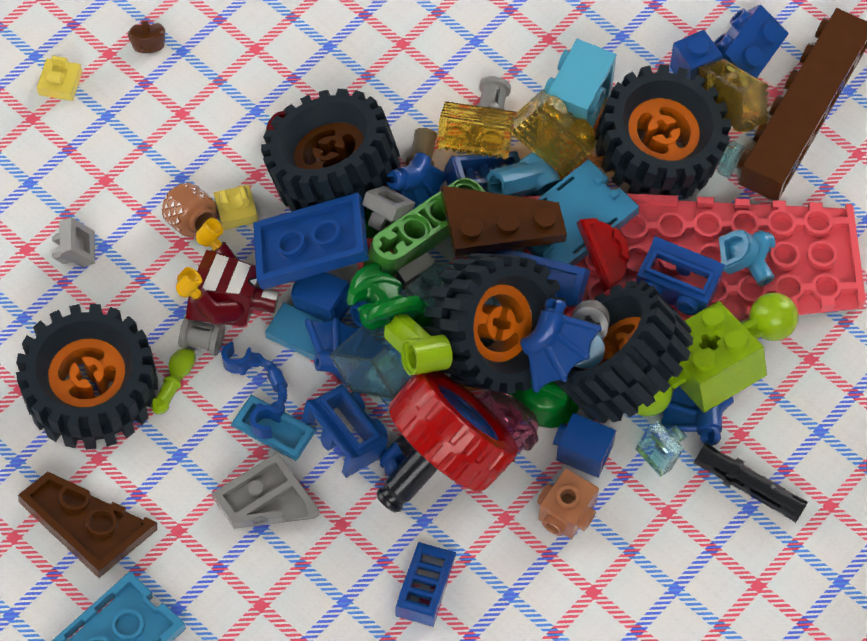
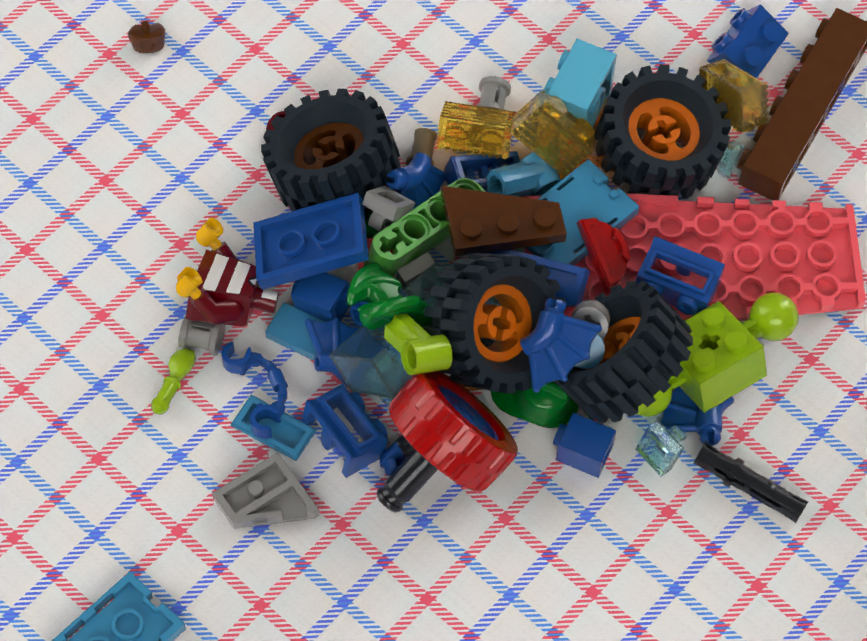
black wheel [16,303,158,450] -> none
reddish brown wing [18,472,157,578] -> none
light yellow tile [37,55,82,101] -> none
light grey tile [52,217,95,268] -> none
nougat head [161,183,217,237] -> none
light yellow tile [214,185,258,230] -> none
blue slope [395,542,456,627] -> none
clear pink hat [478,391,539,462] -> none
nougat brick [537,468,599,539] -> none
blue brick [670,30,723,86] -> none
dark azure tile [719,230,759,274] -> none
dark azure arm [747,231,776,286] -> none

